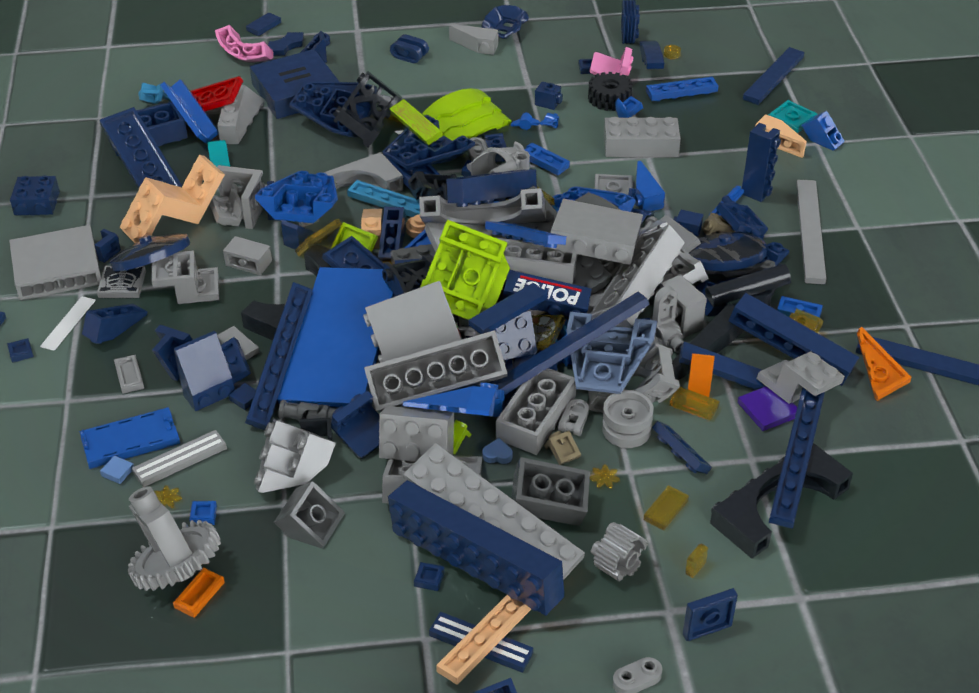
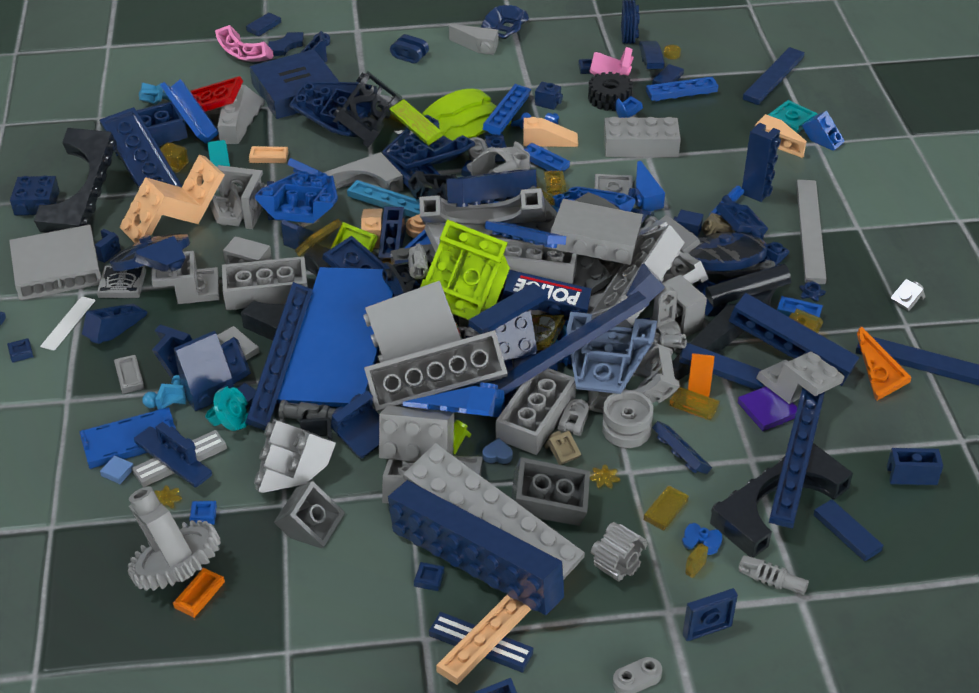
none -> black arch [34,128,117,233]
none -> dark blue slope [134,236,186,272]
none -> dark blue bracket [134,422,212,487]
none -> dark azure piece [142,375,186,410]
none -> clear yellow brick [160,142,189,173]
none -> teal tile [205,386,248,431]
none -> light grey brick [222,256,308,310]
none -> light nougat tile [249,146,289,163]
none -> blue plate [287,158,323,174]
none -> light grey hinge [408,243,429,279]
none -> blue plate [482,84,531,135]
none -> light nougat slope [523,117,578,147]
none -> clear yellow plate [544,170,566,195]
none -> dark blue slope [626,263,665,302]
none -> light grey pin [651,332,687,348]
none -> dark blue tile [652,64,684,85]
none -> blue piece [682,523,722,555]
none -> light grey hinge [739,555,809,596]
none -> dark blue plate [799,282,826,302]
none -> dark blue tile [813,499,884,561]
none -> dark blue brick [886,448,943,485]
none -> bracket [891,279,926,311]

